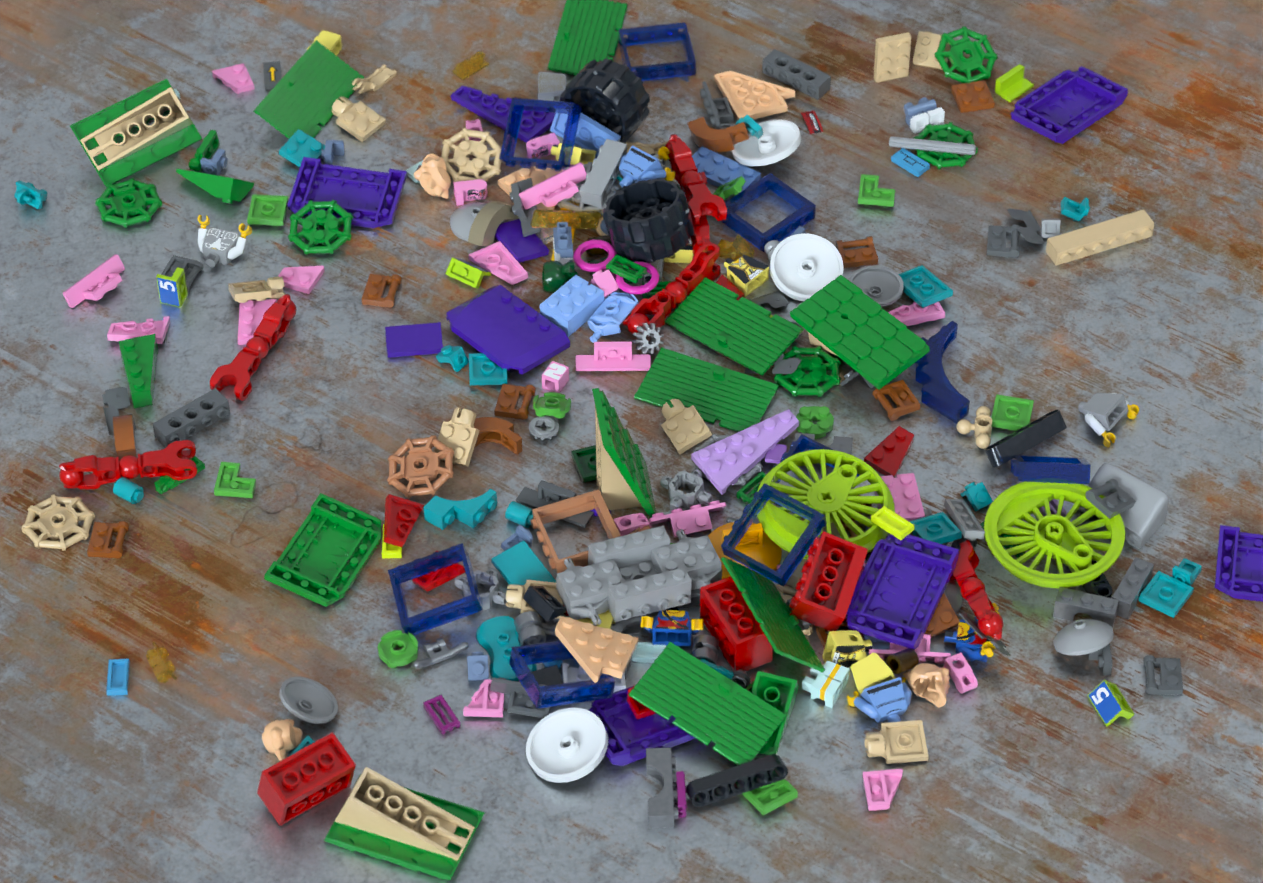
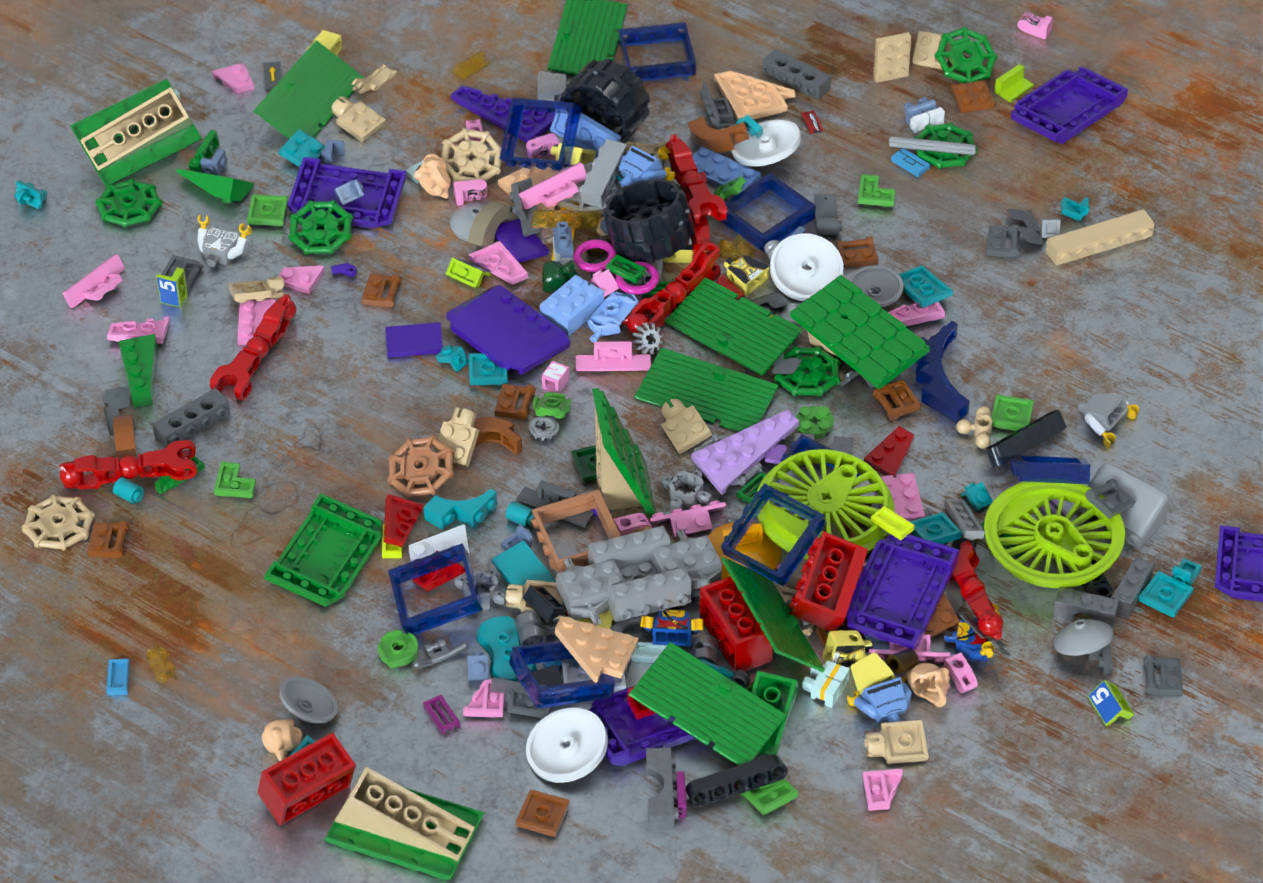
none -> dark purple arm [331,263,357,277]
none -> sand blue bracket [334,179,364,205]
none -> white wing [408,524,470,565]
none -> dark orange plate [516,789,570,837]
none -> dark grey door [814,194,842,235]
none -> bright pink leg [1018,12,1053,39]

